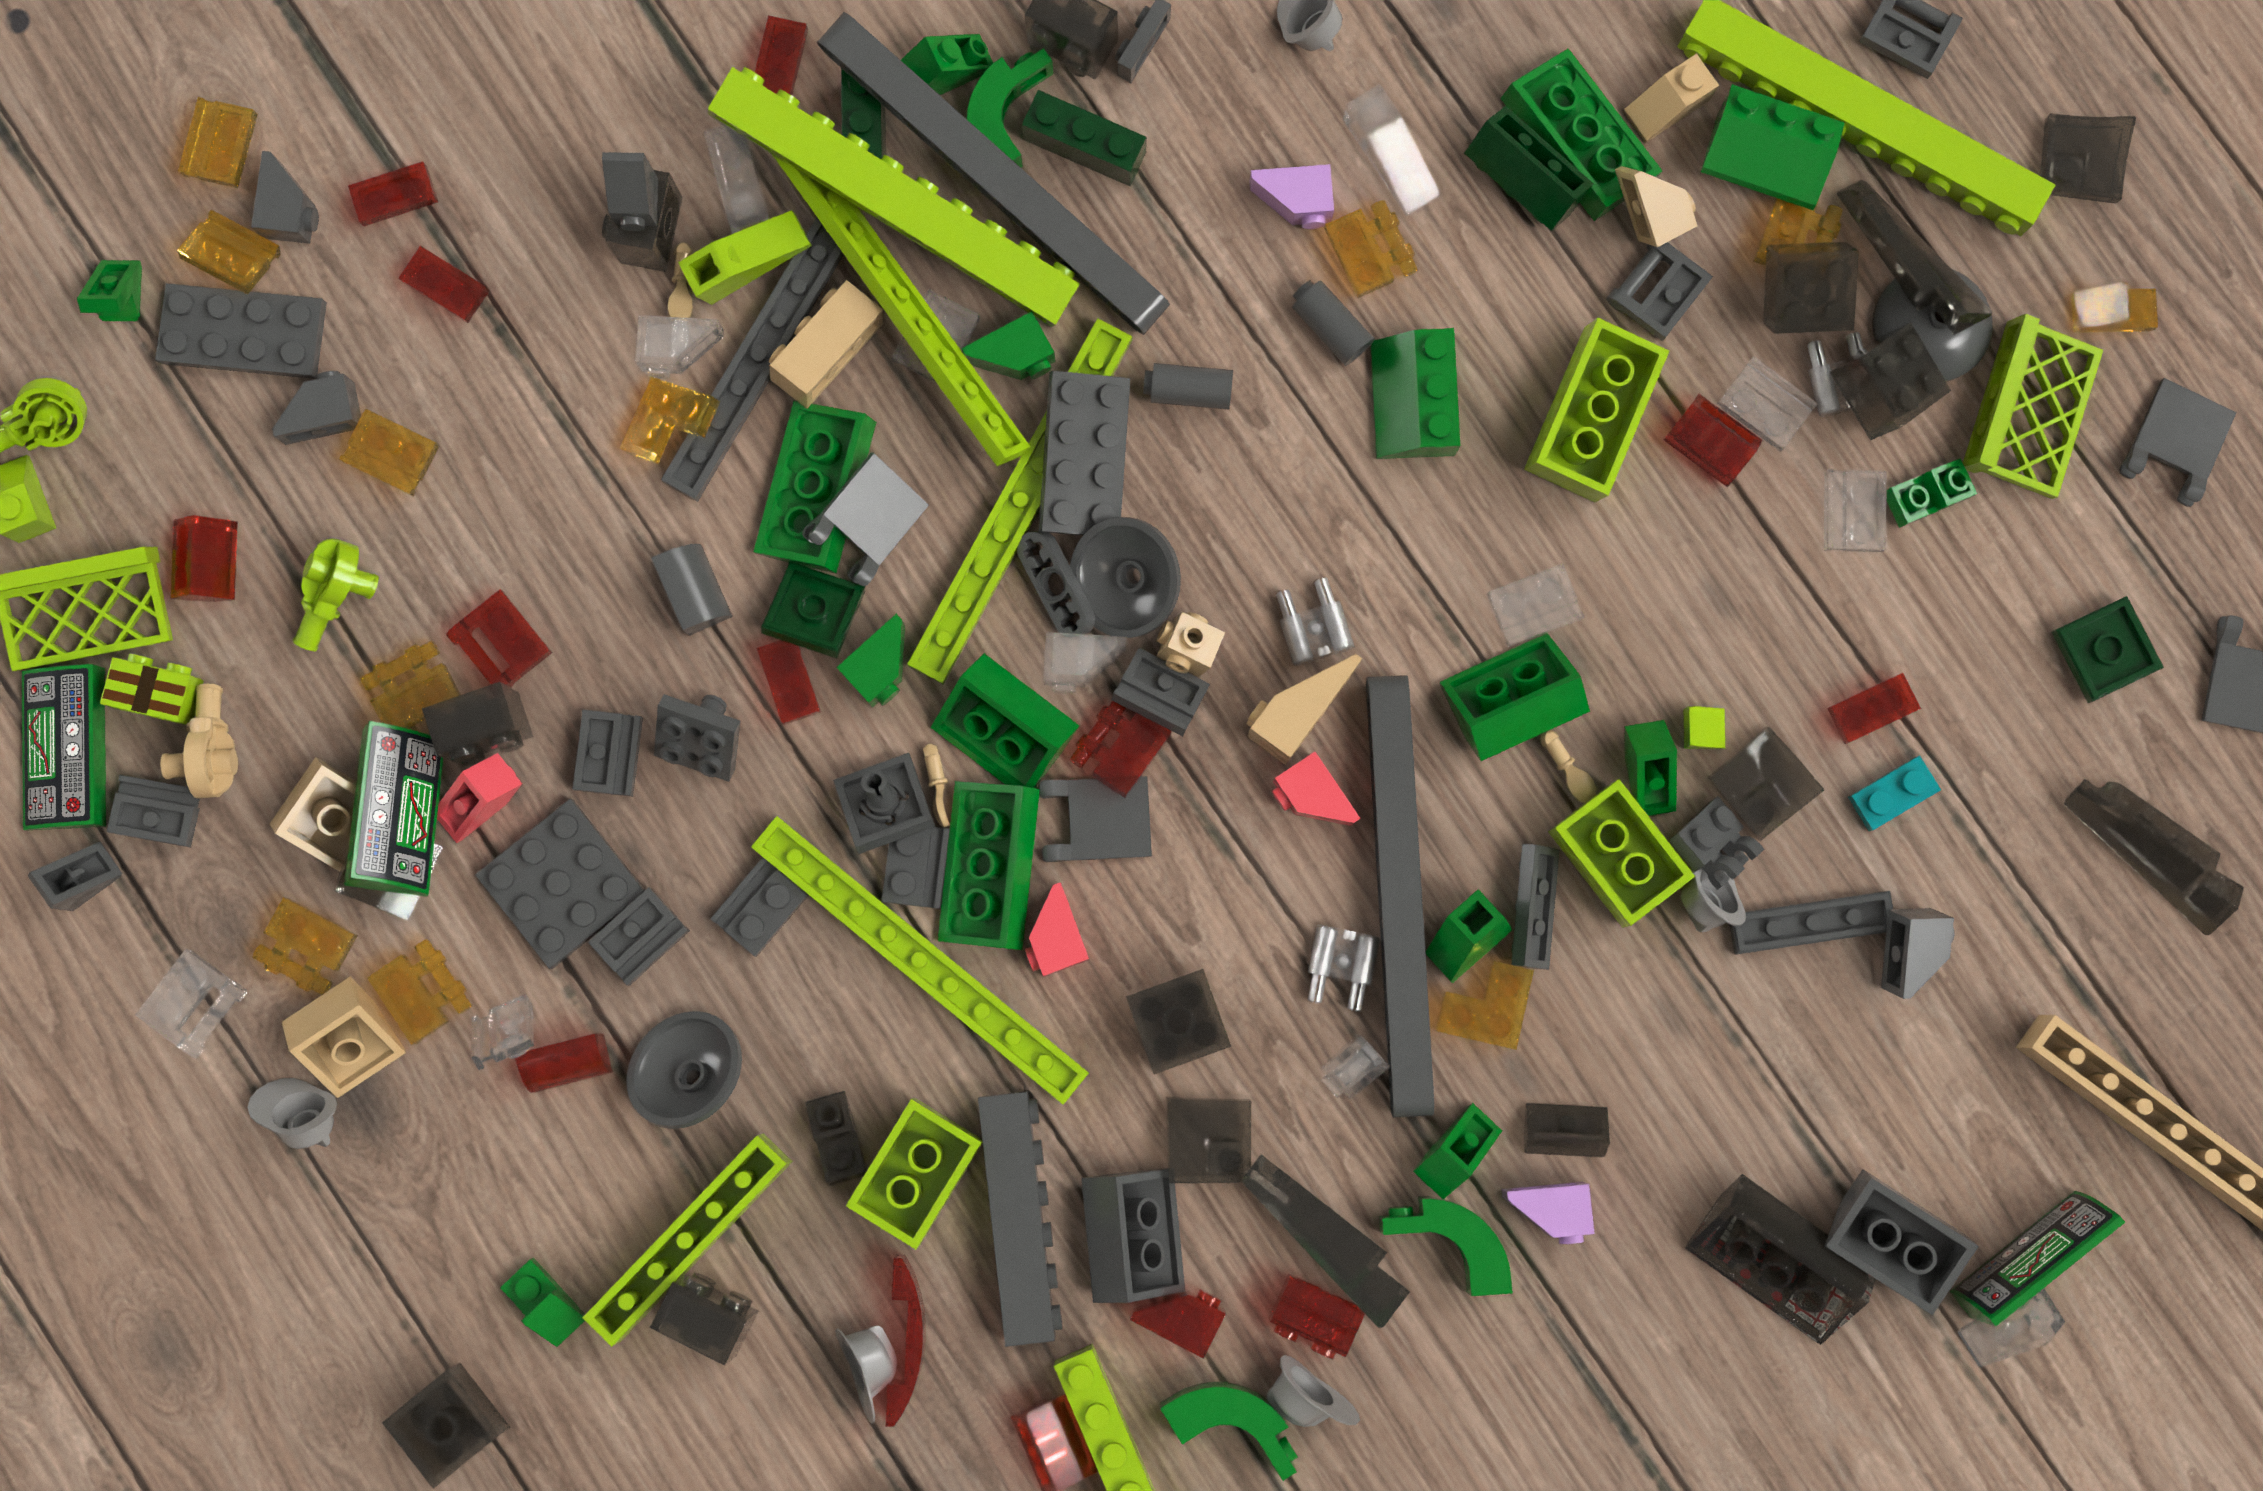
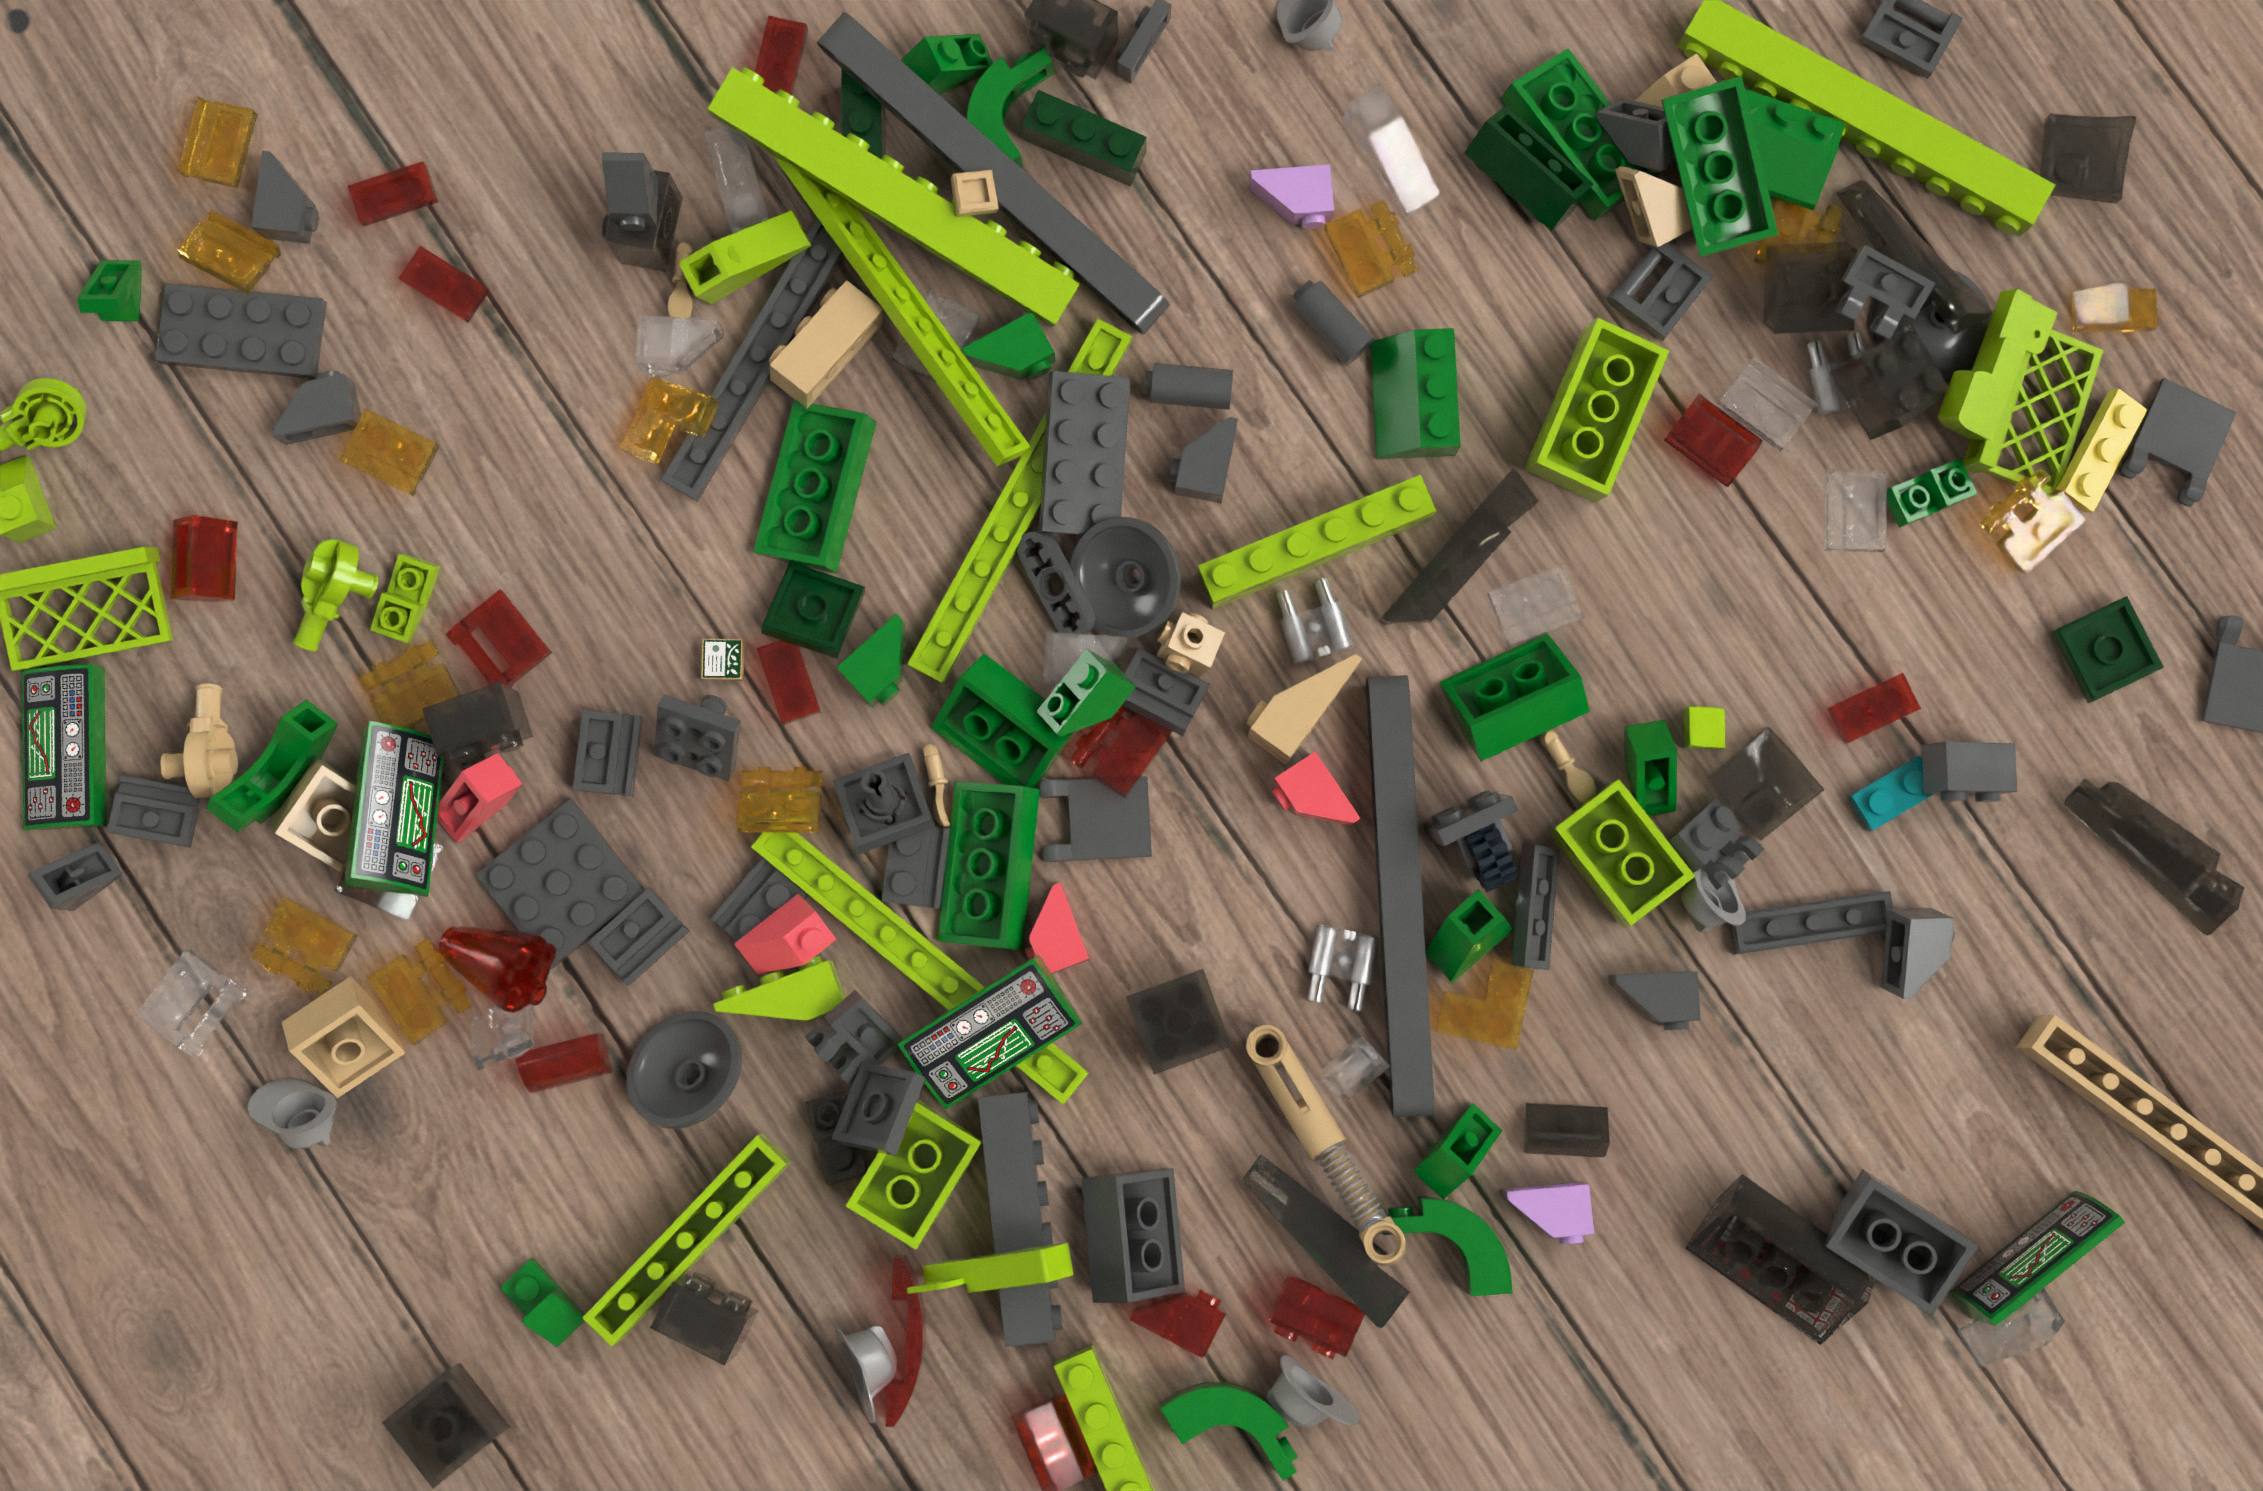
brick [100,653,204,725] -> none
dark grey brick [651,544,733,636] -> none
flag [802,452,929,586] -> none
clear smoke plate [1166,1097,1251,1184] -> none
none -> green arch [206,700,338,833]
none -> lime slope [370,553,441,643]
none -> clear red cone [439,926,556,1013]
none -> tile [701,639,744,681]
none -> lime slope [713,956,846,1021]
none -> coral slope [734,894,836,975]
none -> clear yellow plate [736,767,824,833]
none -> dark grey plate [805,990,903,1085]
none -> dark grey plate [831,1062,925,1156]
none -> slope [898,954,1083,1109]
none -> lime piece [907,1242,1074,1294]
none -> tan tile [951,170,999,217]
none -> green slope [1037,648,1136,736]
none -> dark grey slope [1169,417,1238,503]
none -> lime brick [1197,474,1436,610]
none -> tan piece [1246,1025,1406,1266]
none -> clear smoke wedge [1379,468,1539,625]
none -> plate [1424,790,1519,892]
none -> dark grey slope [1597,99,1676,172]
none -> dark grey slope [1609,971,1701,1030]
none -> green slope [1661,76,1779,257]
none -> dark grey plate [1834,244,1936,339]
none -> dark grey brick [1922,741,2017,802]
none -> lime piece [1938,289,2058,441]
none -> clear yellow plate [1980,469,2085,574]
none -> light yellow plate [2055,389,2148,512]

